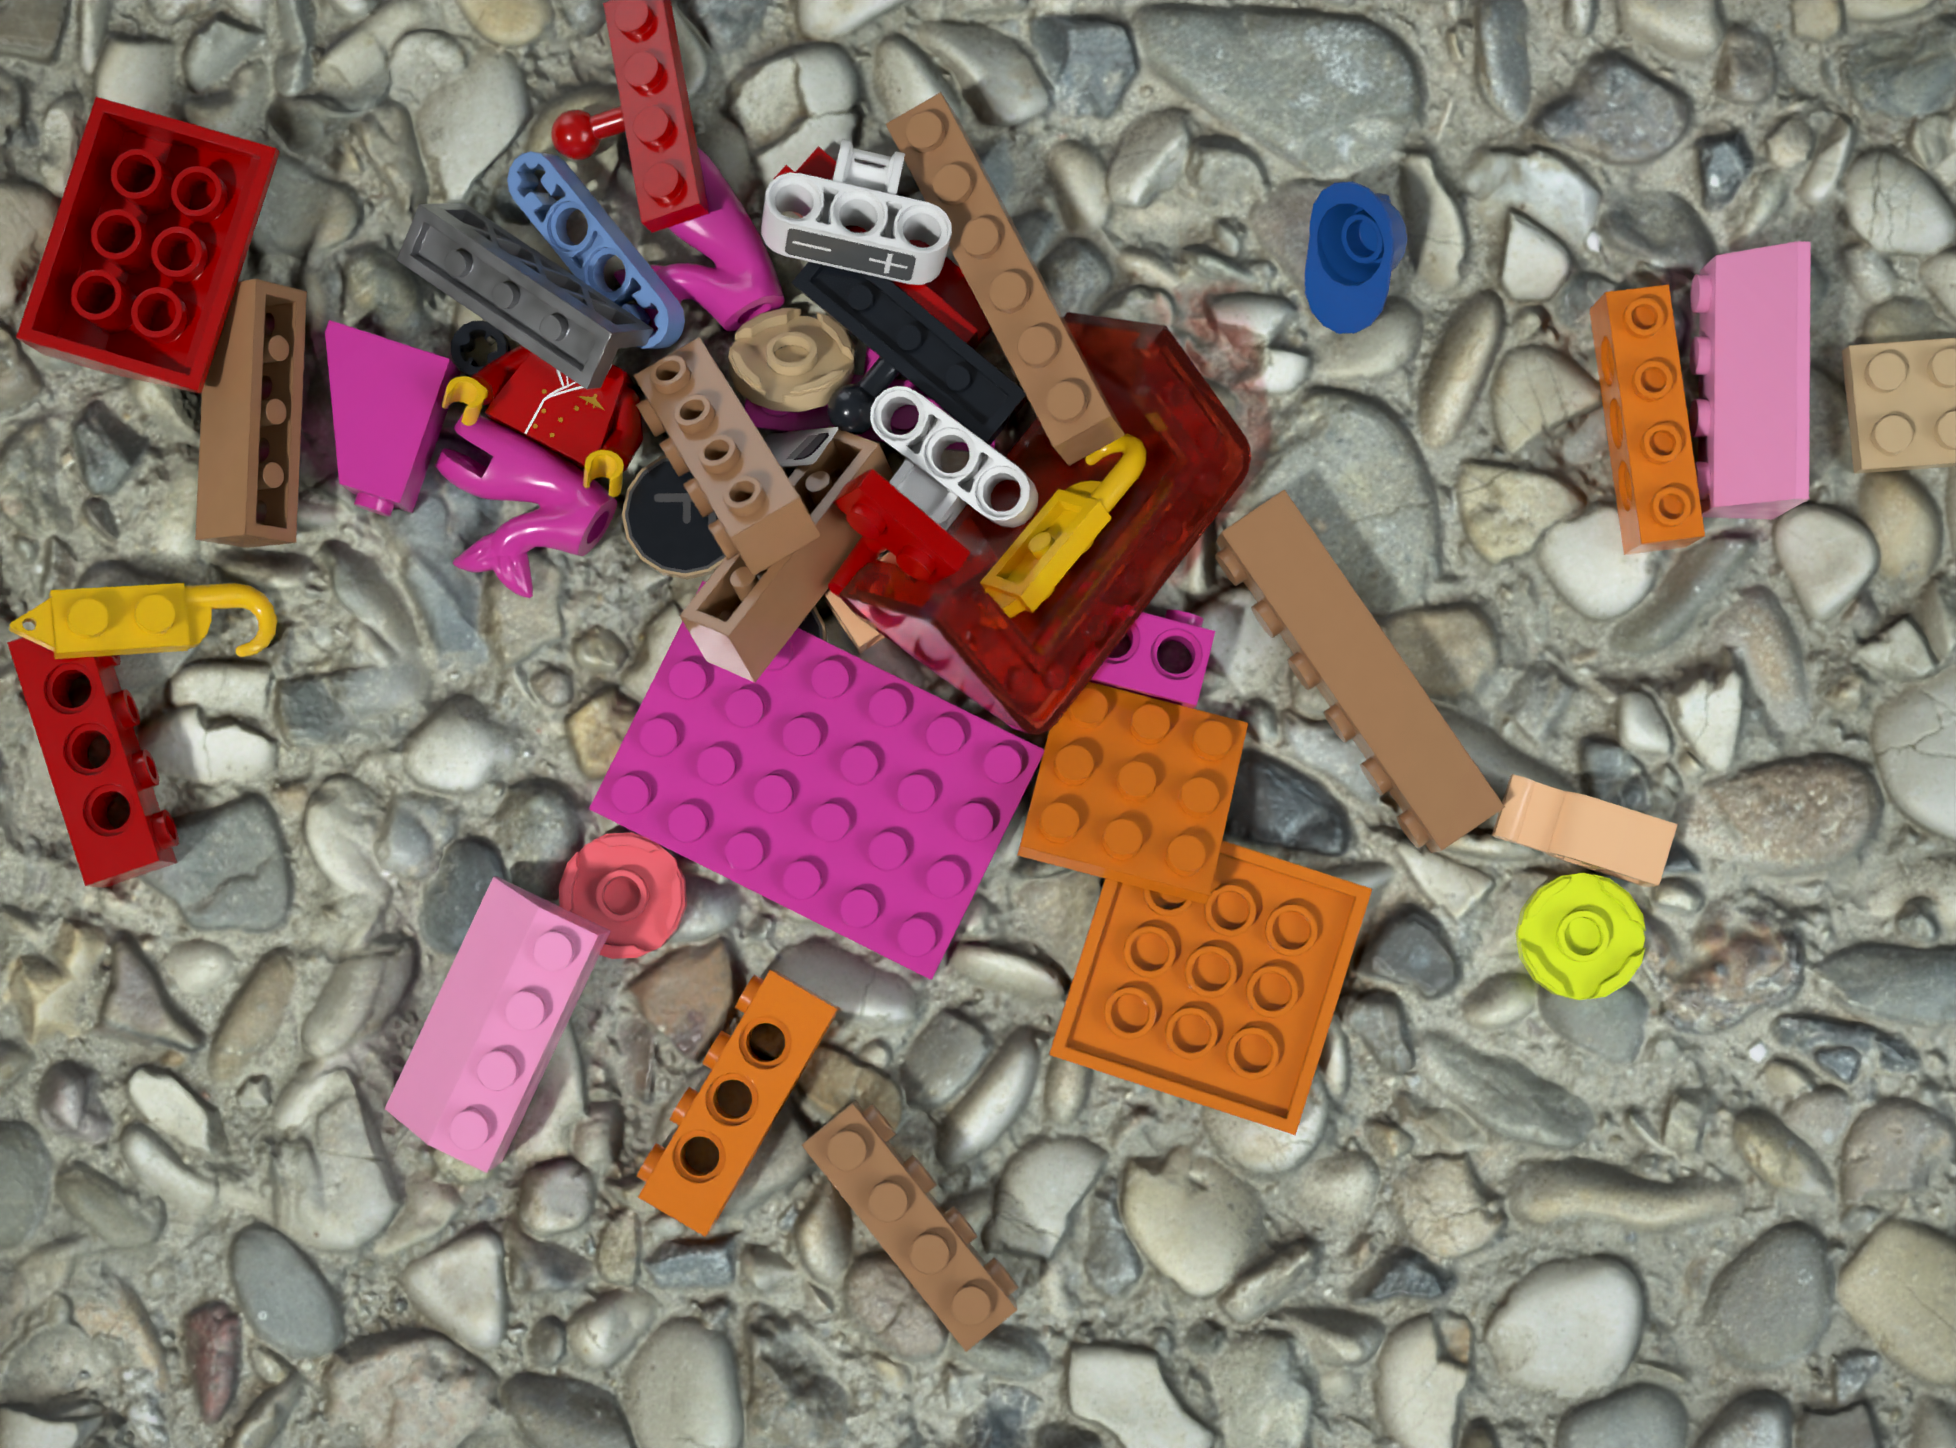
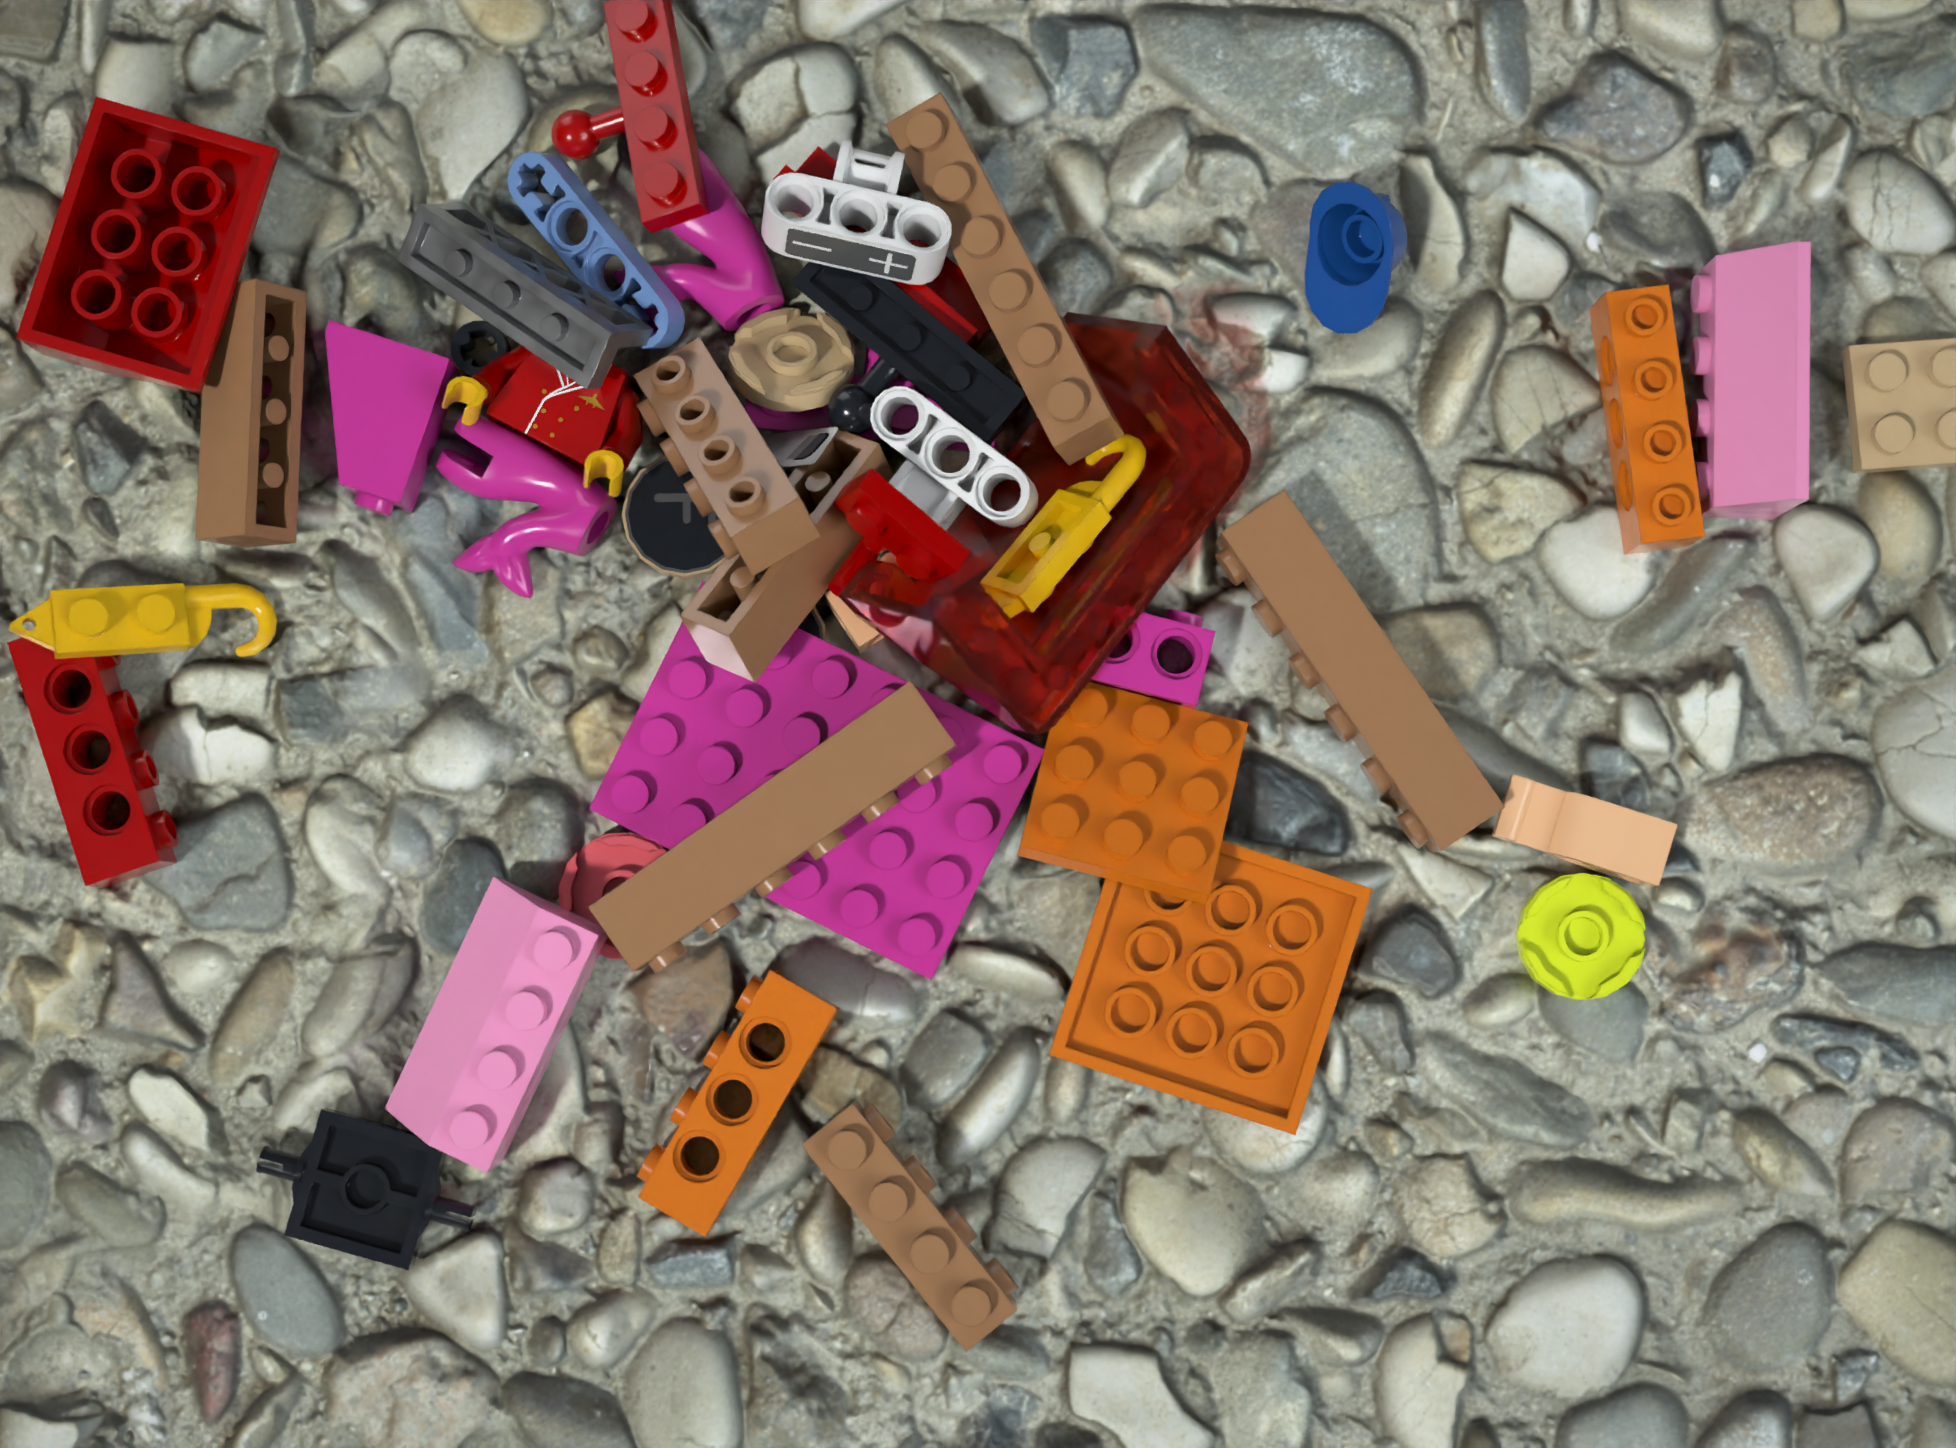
none -> black plate [256,1108,477,1270]
none -> medium nougat brick [588,681,957,974]

